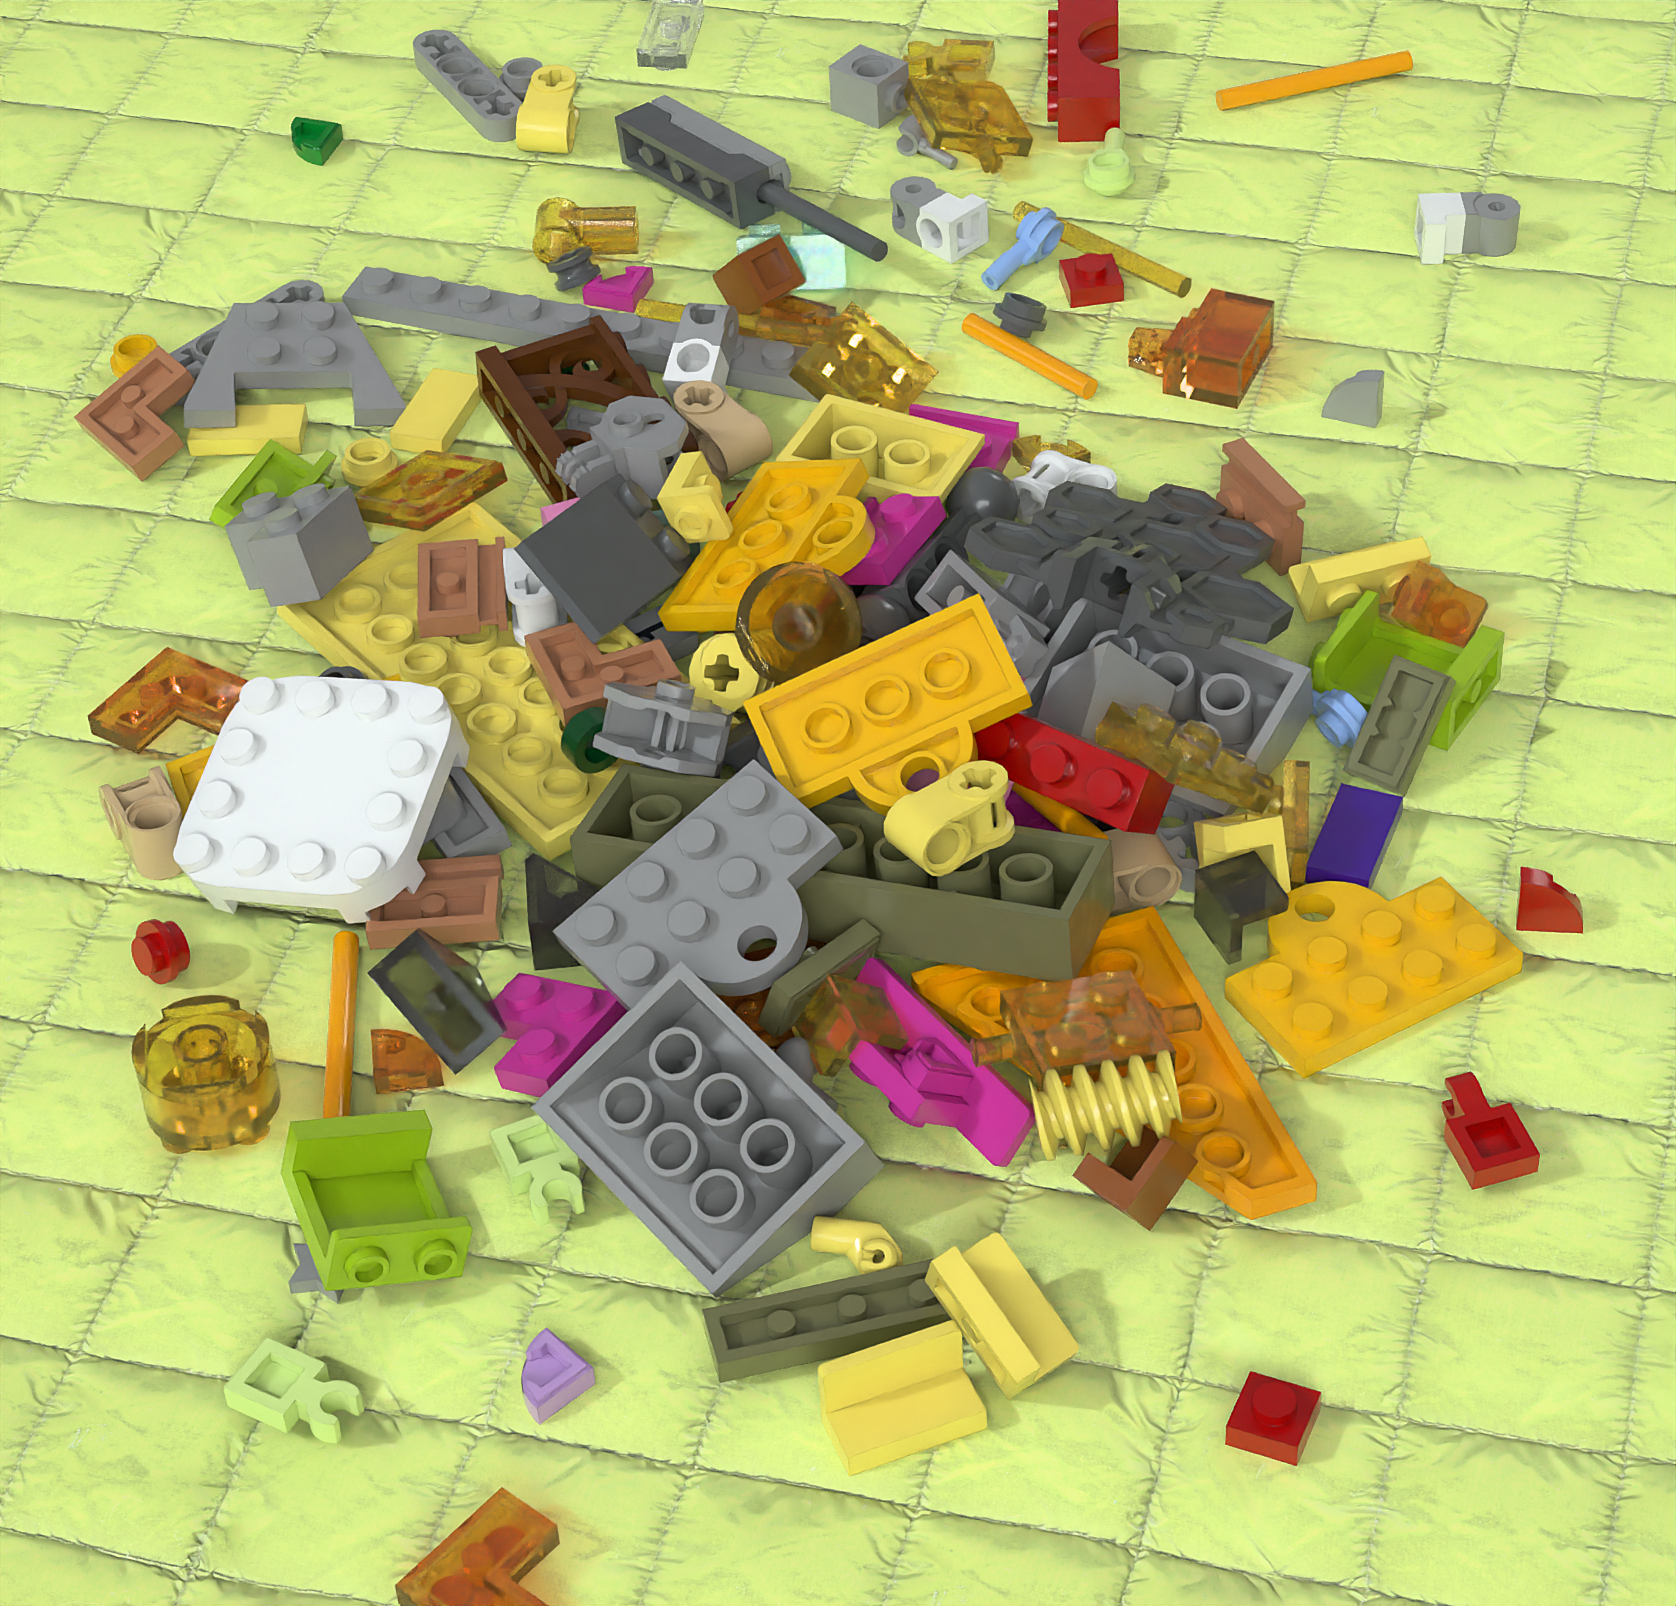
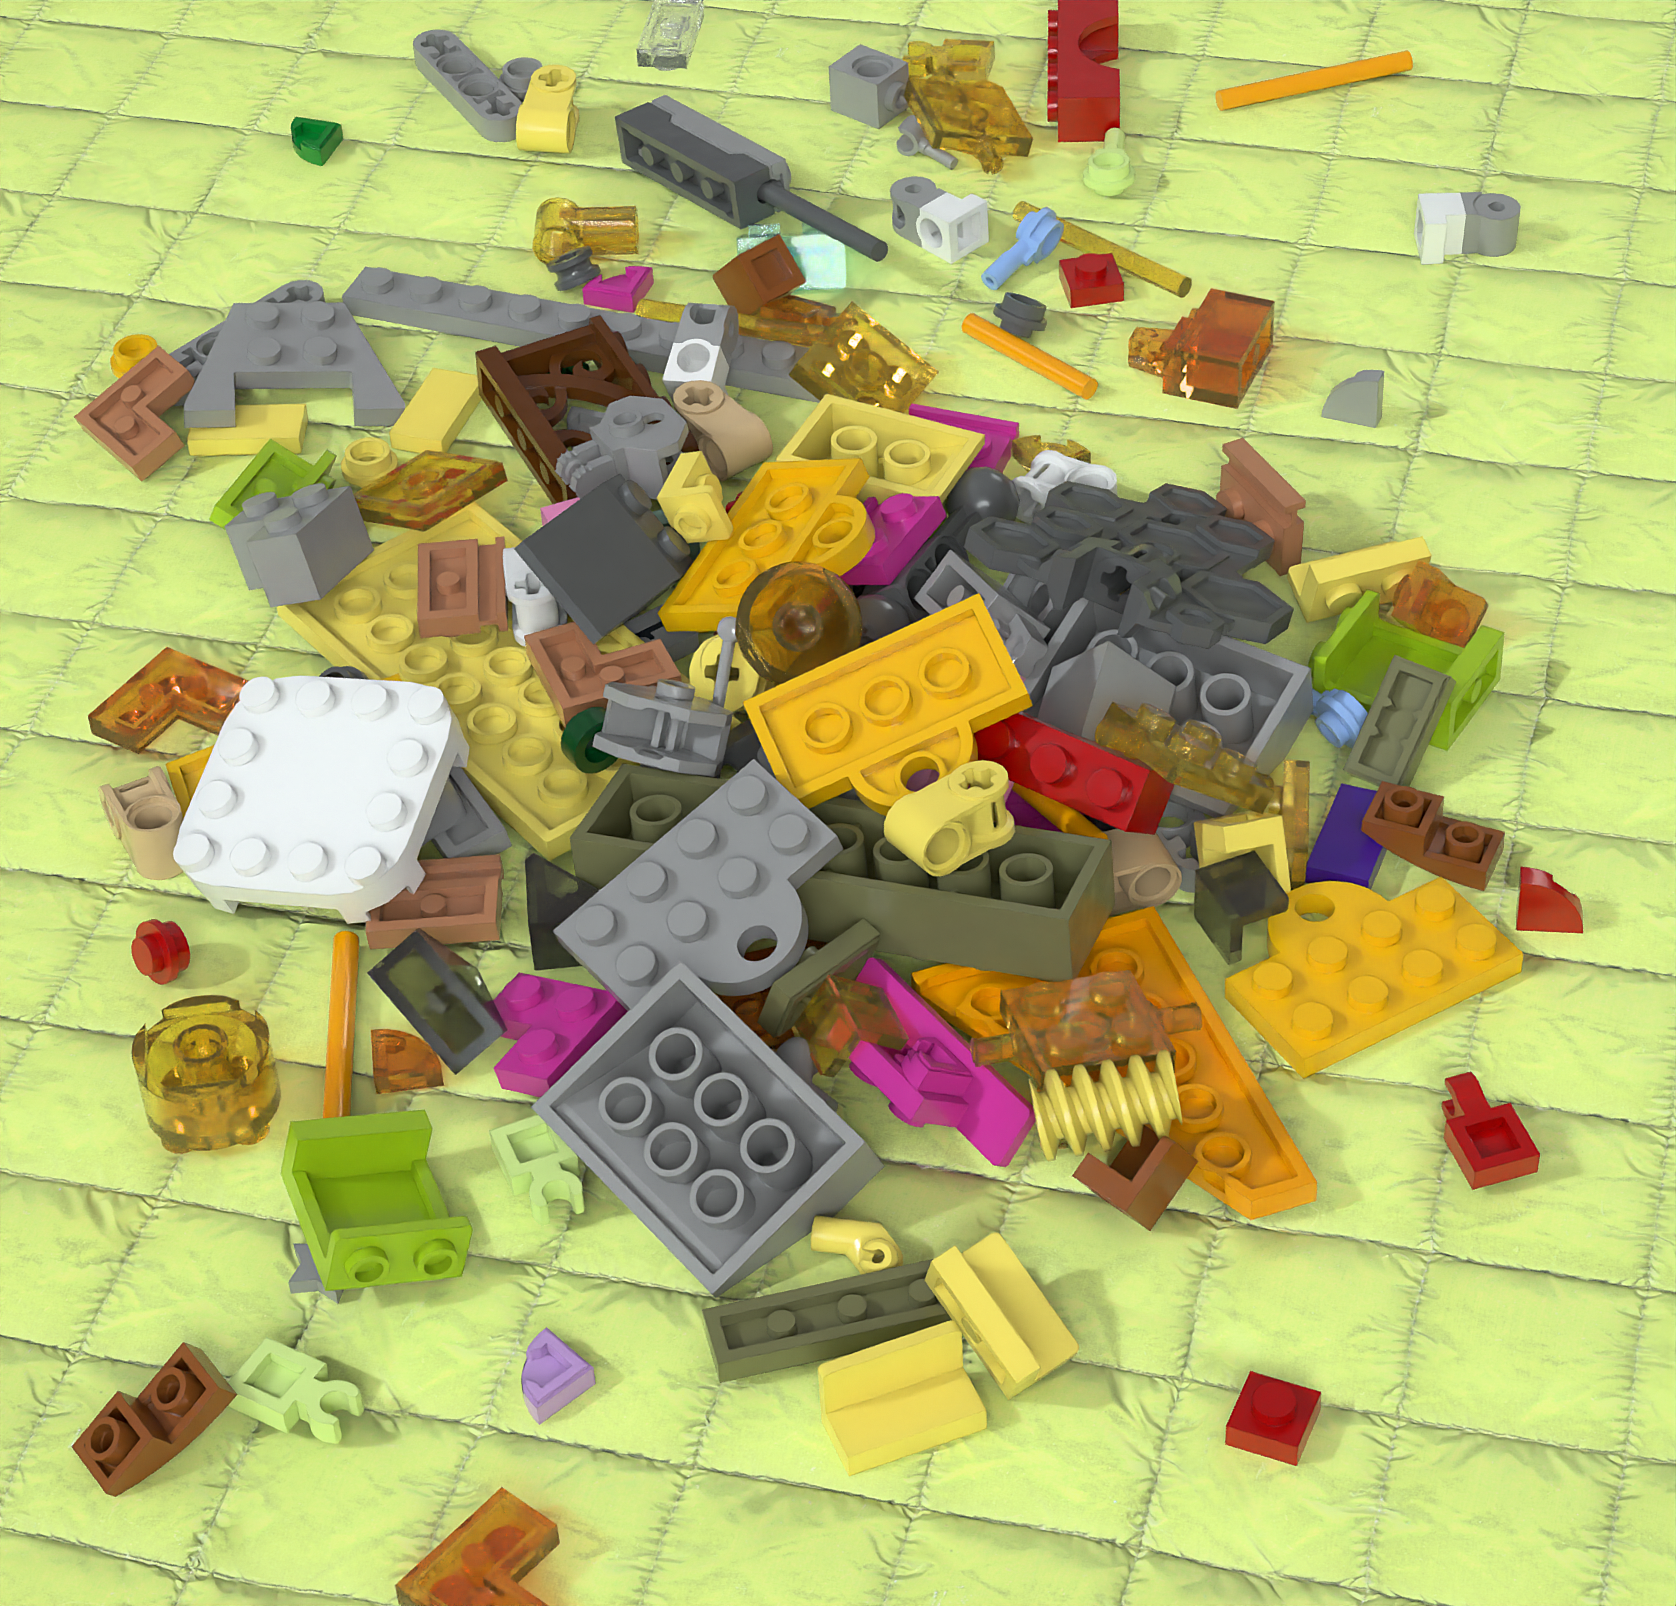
none -> dark orange slope [71,1342,237,1497]
none -> light grey hinge [712,616,745,708]
none -> dark orange slope [1361,781,1505,891]

